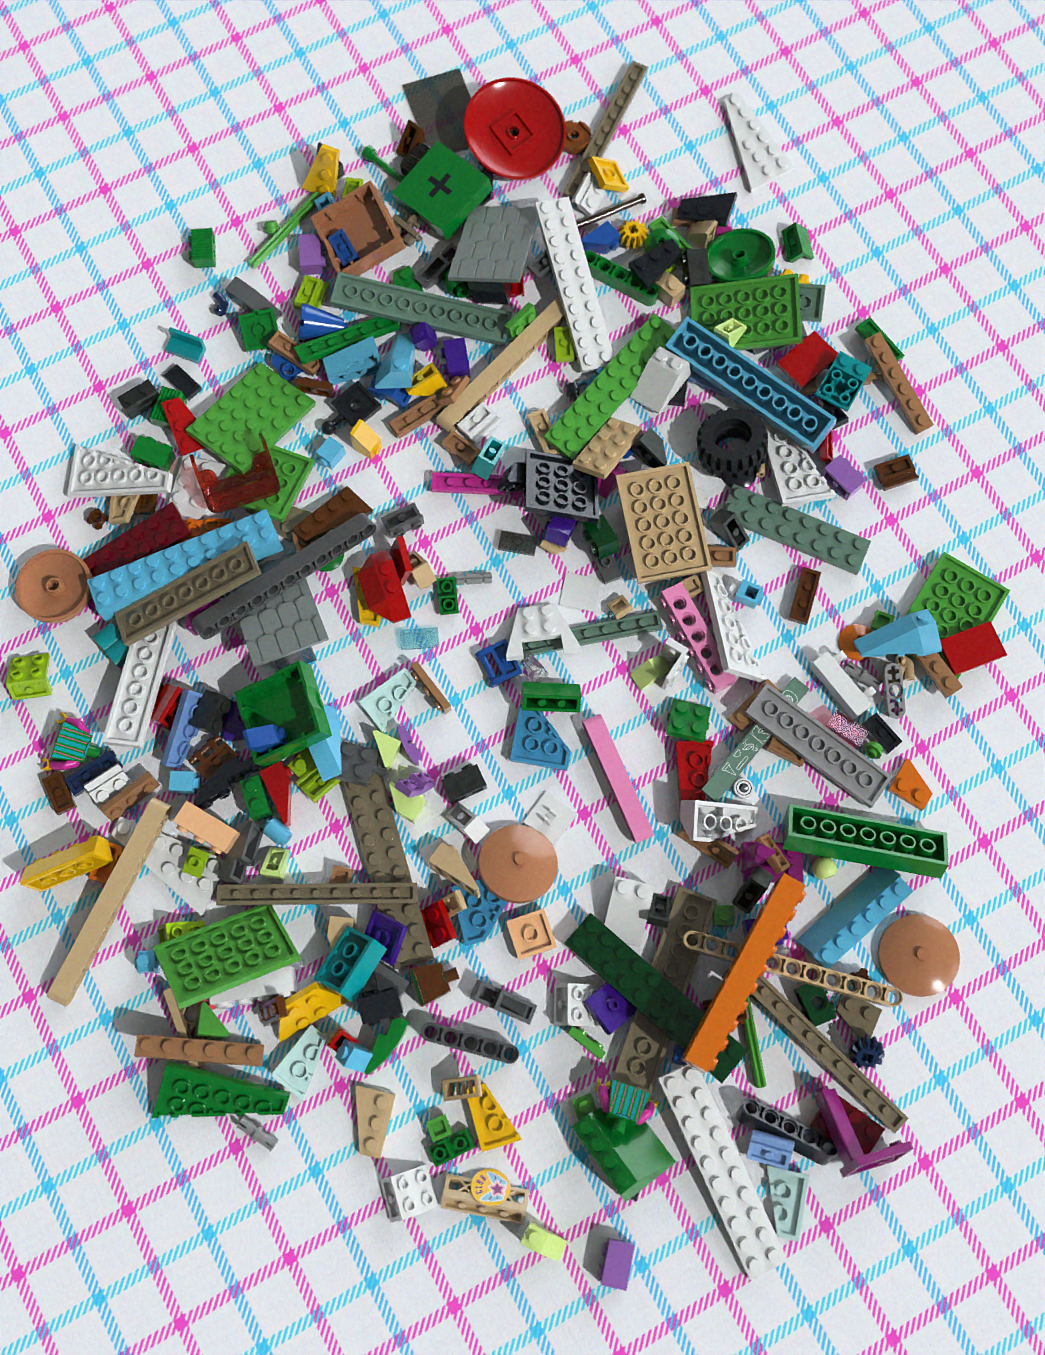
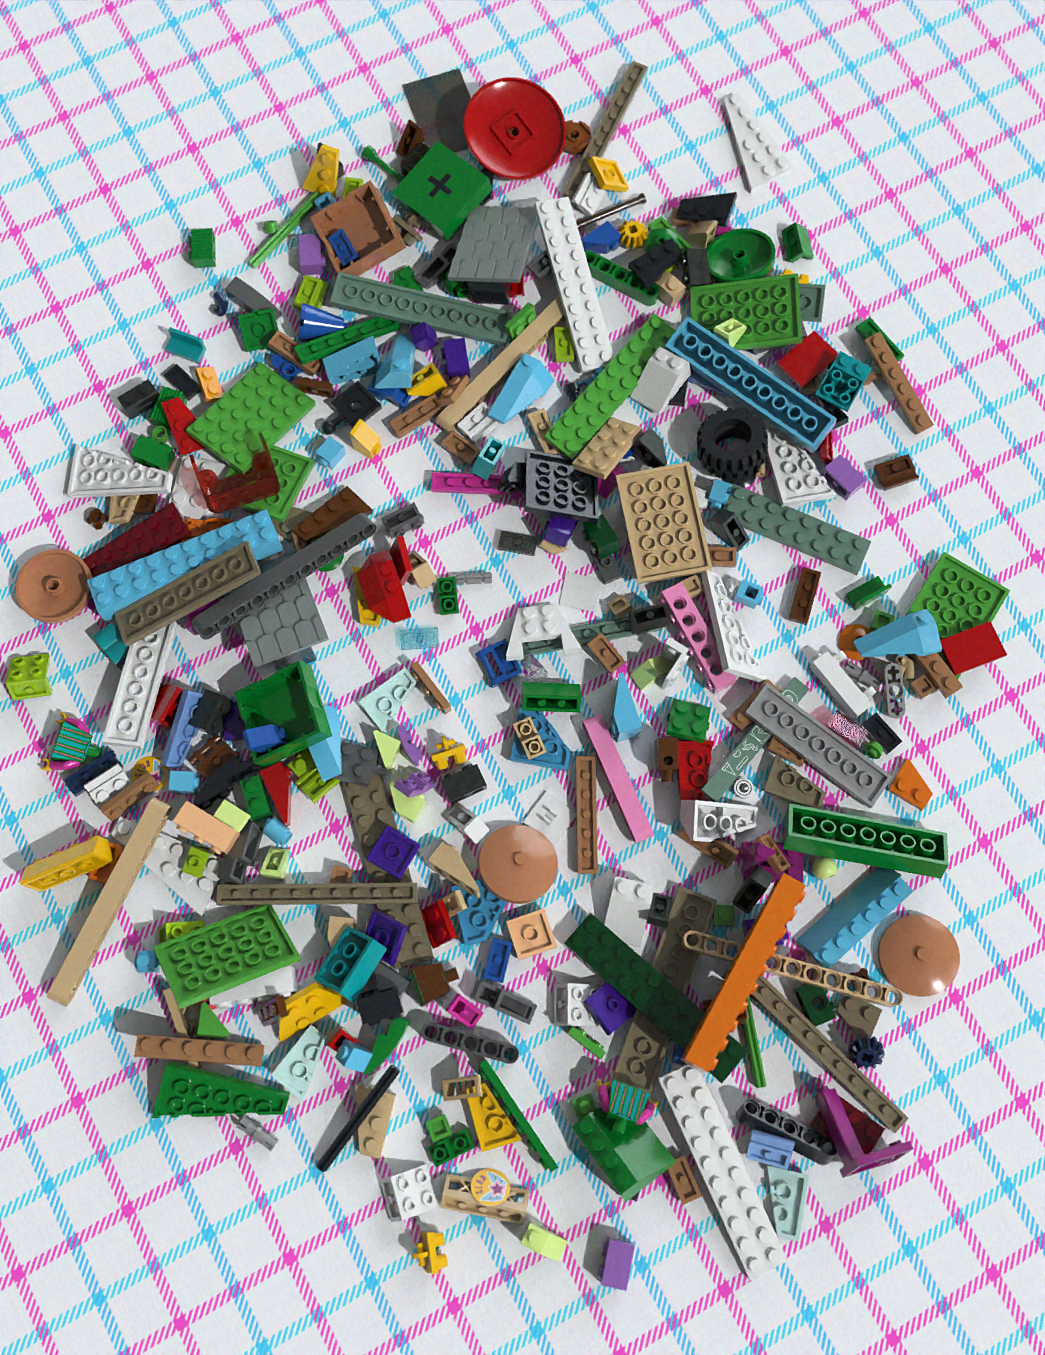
reddish brown plate [42,771,77,815] -> none
none -> yellow sticker [131,756,168,792]
none -> bright green plate [151,426,170,444]
none -> light orange plate [195,367,223,403]
none -> yellowish green slope [213,799,251,833]
none -> black axle [316,1065,400,1172]
none -> dark purple plate [366,825,421,880]
none -> yellow hips [411,1231,448,1274]
none -> yellow hips [430,736,466,770]
none -> dark pink slope [446,993,484,1030]
none -> green plate [479,1060,558,1172]
none -> blue plate [483,938,513,983]
none -> medium azure wedge [488,353,554,424]
none -> tan slope [512,717,547,760]
none -> medium nougat plate [576,756,598,875]
none -> medium nougat plate [587,633,626,675]
none -> medium azure slope [609,673,642,742]
none -> pearl dark grey brick [628,602,671,634]
none -> reddish brown torso [655,738,678,782]
none -> medium nougat plate [667,1155,702,1205]
none -> medium azure brick [707,479,733,511]
none -> dark tan wing [763,754,826,809]
none -> green panel [845,576,892,611]
none -> medium nougat plate [909,673,938,700]

